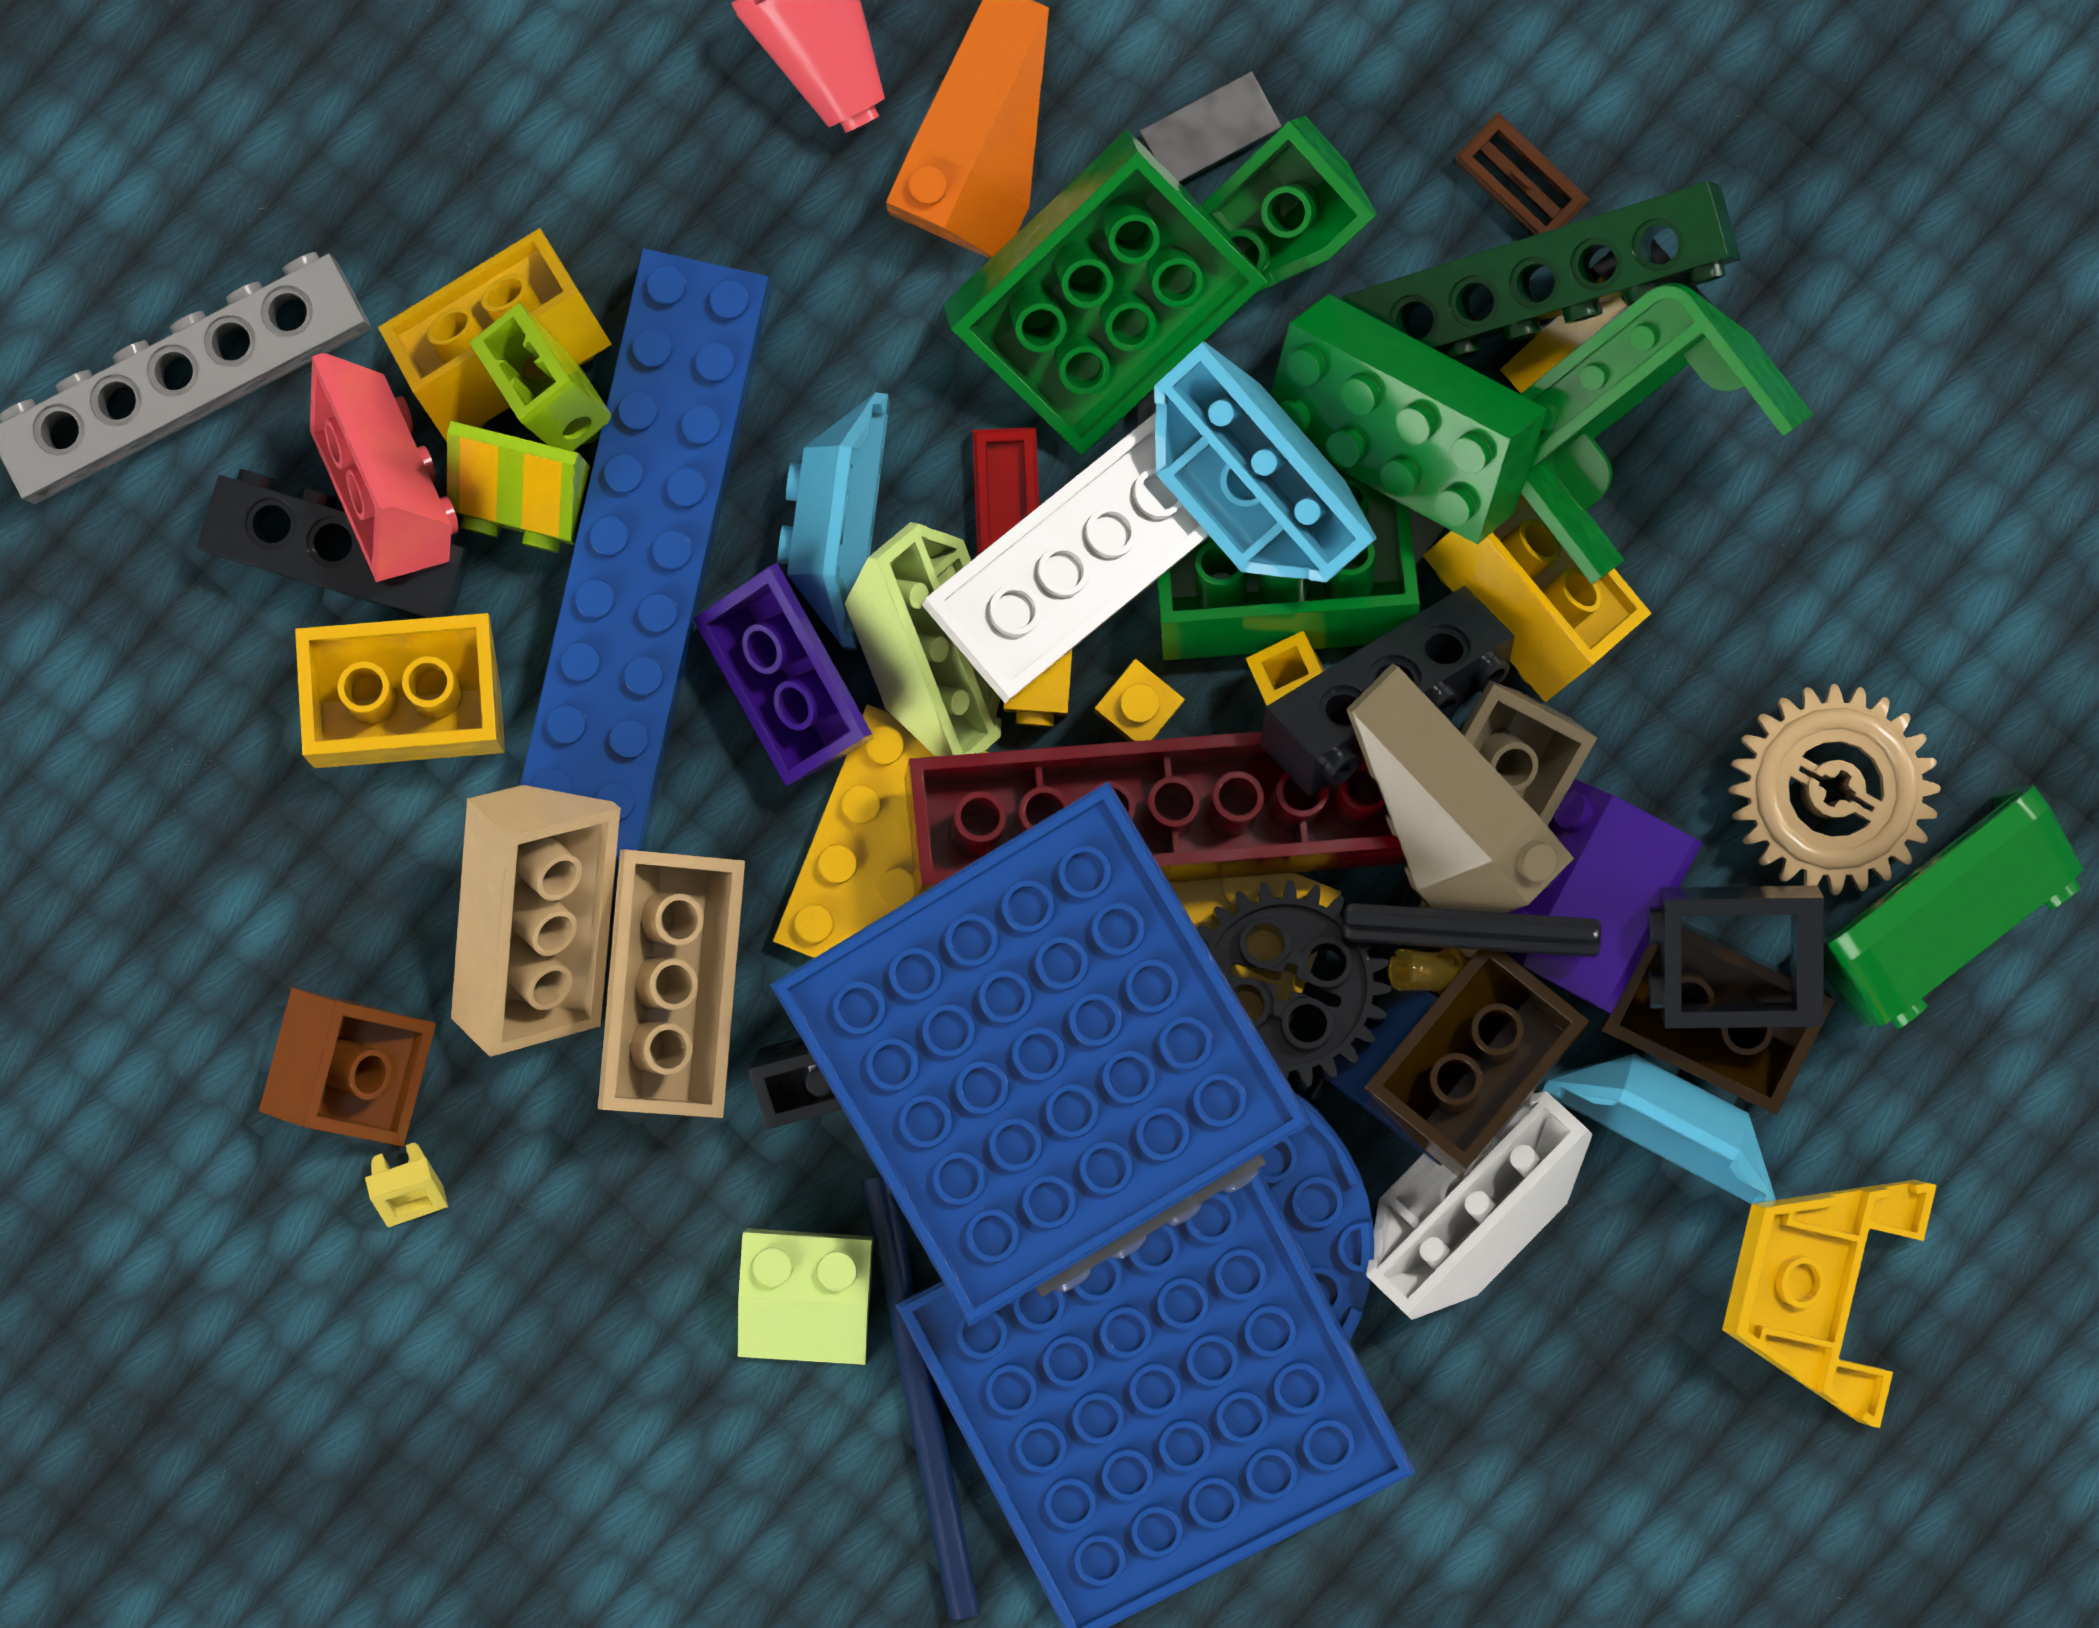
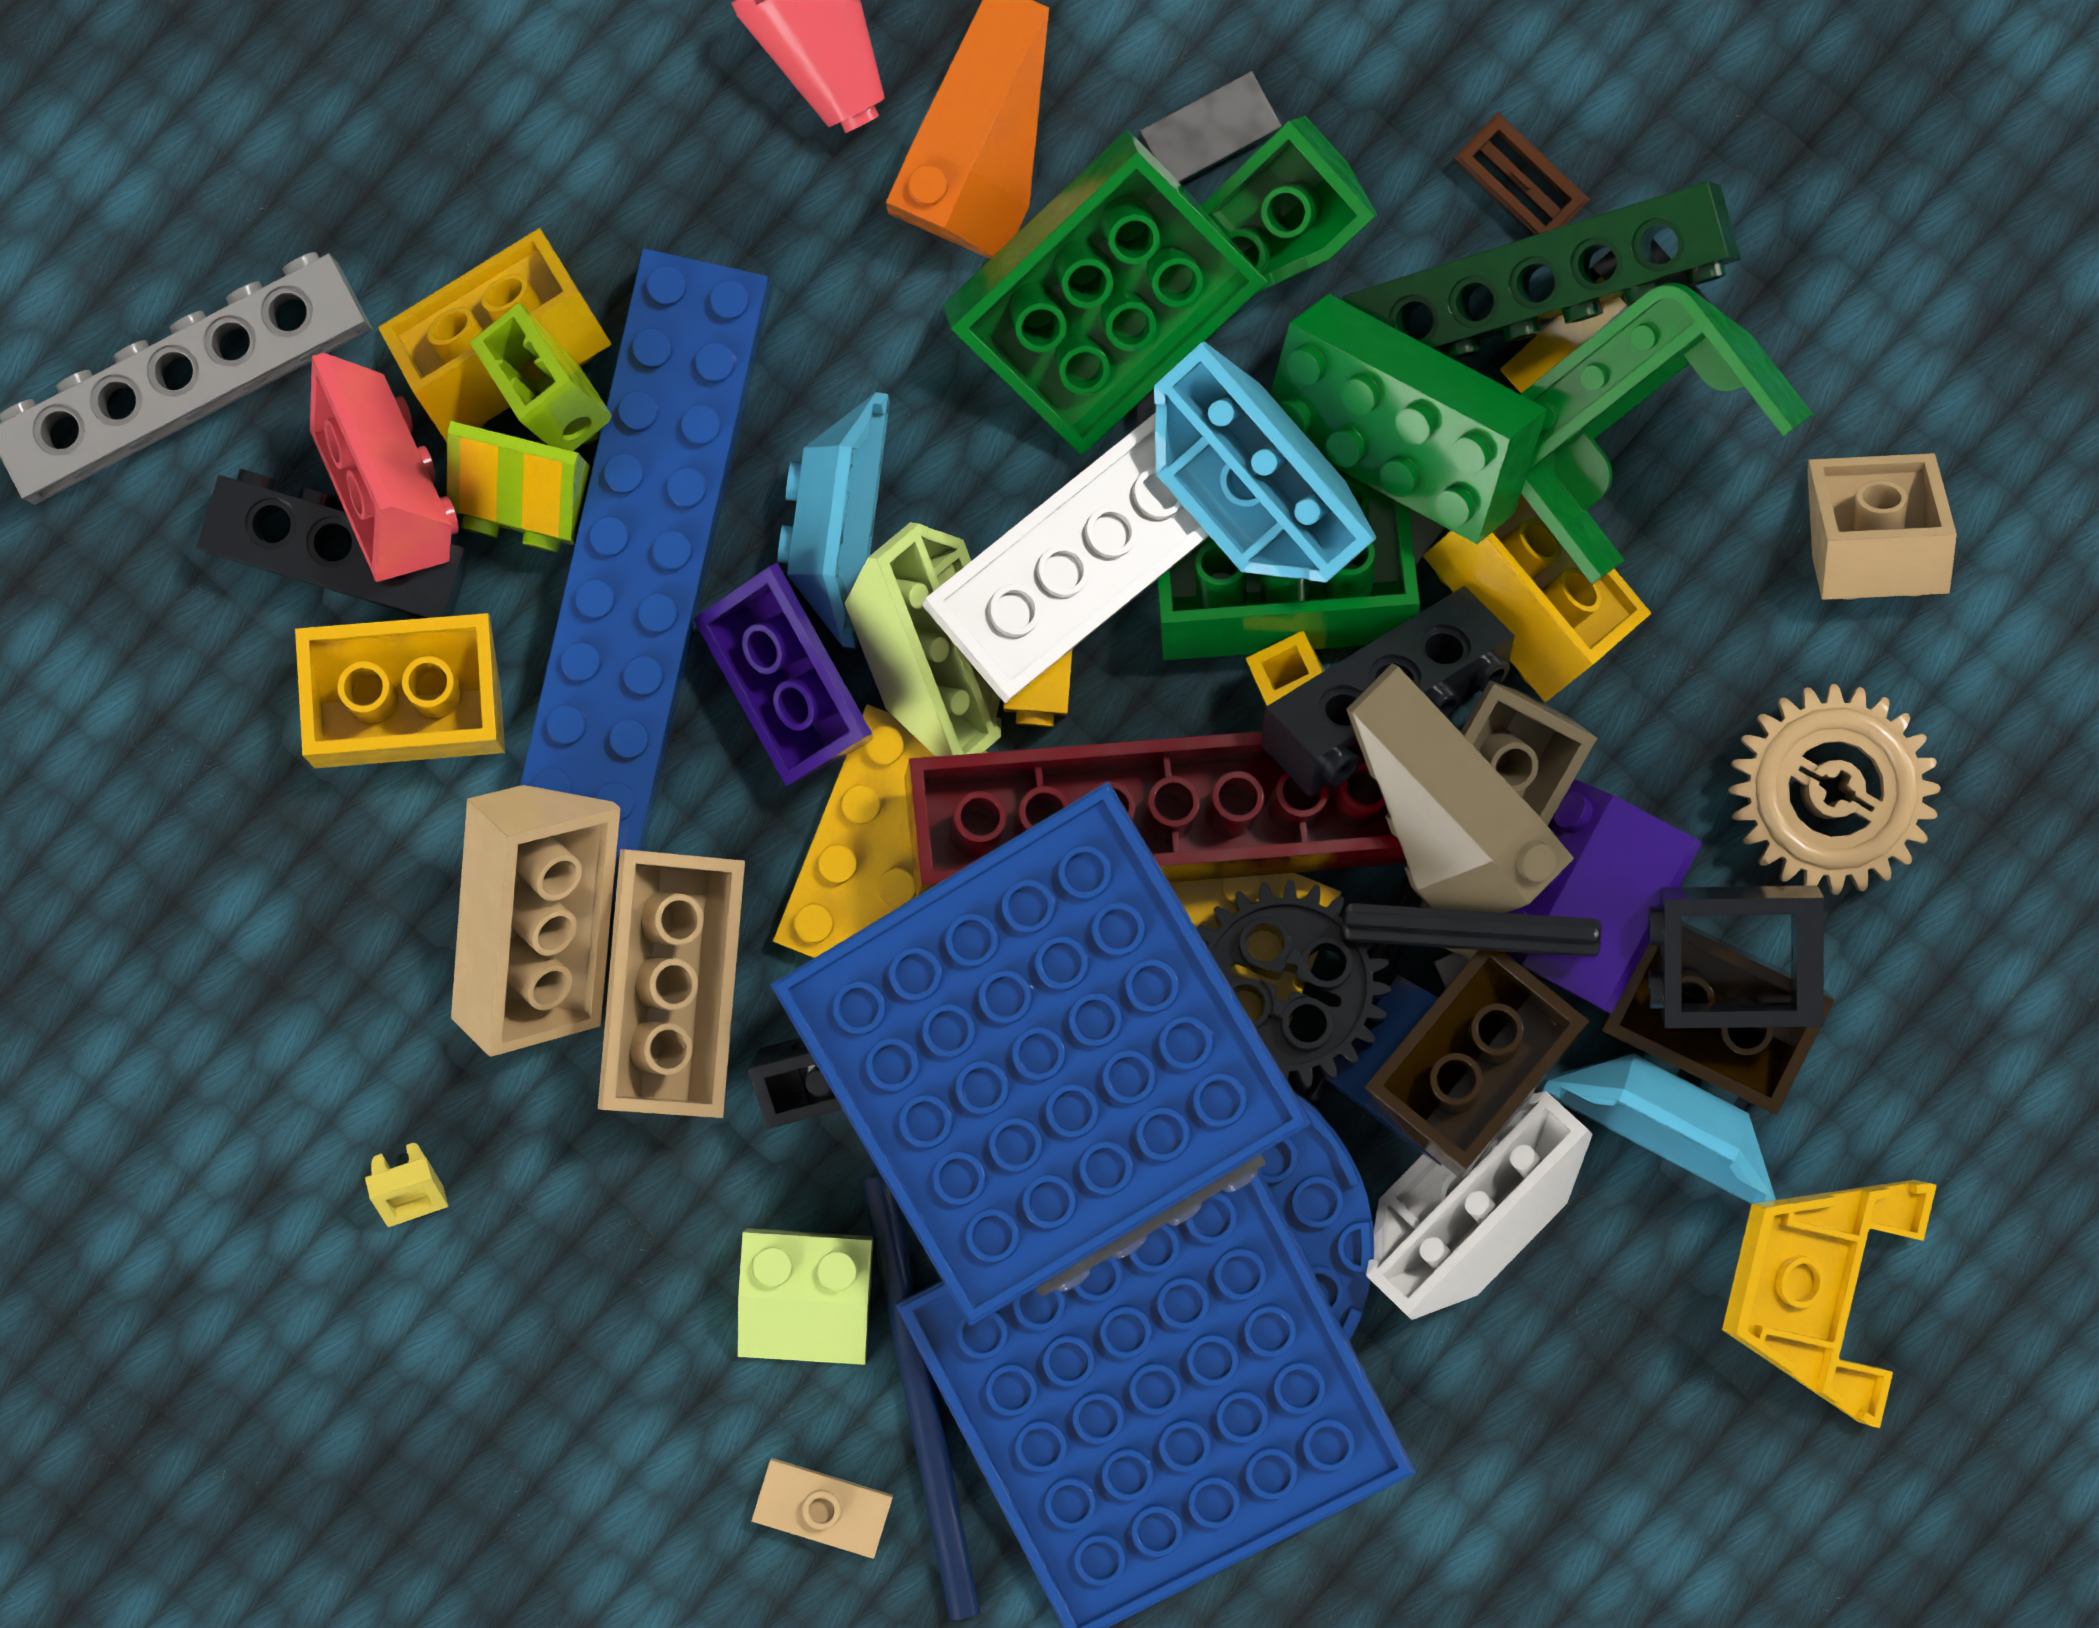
dark orange slope [259,987,436,1147] -> none
red tile [973,427,1039,555] -> none
yellow brick [1094,659,1185,742] -> none
clear yellow axle [1388,948,1472,996] -> none
green windscreen [1824,784,2084,1029] -> none
none -> tan plate [752,1458,893,1559]
none -> tan slope [1807,453,1957,600]

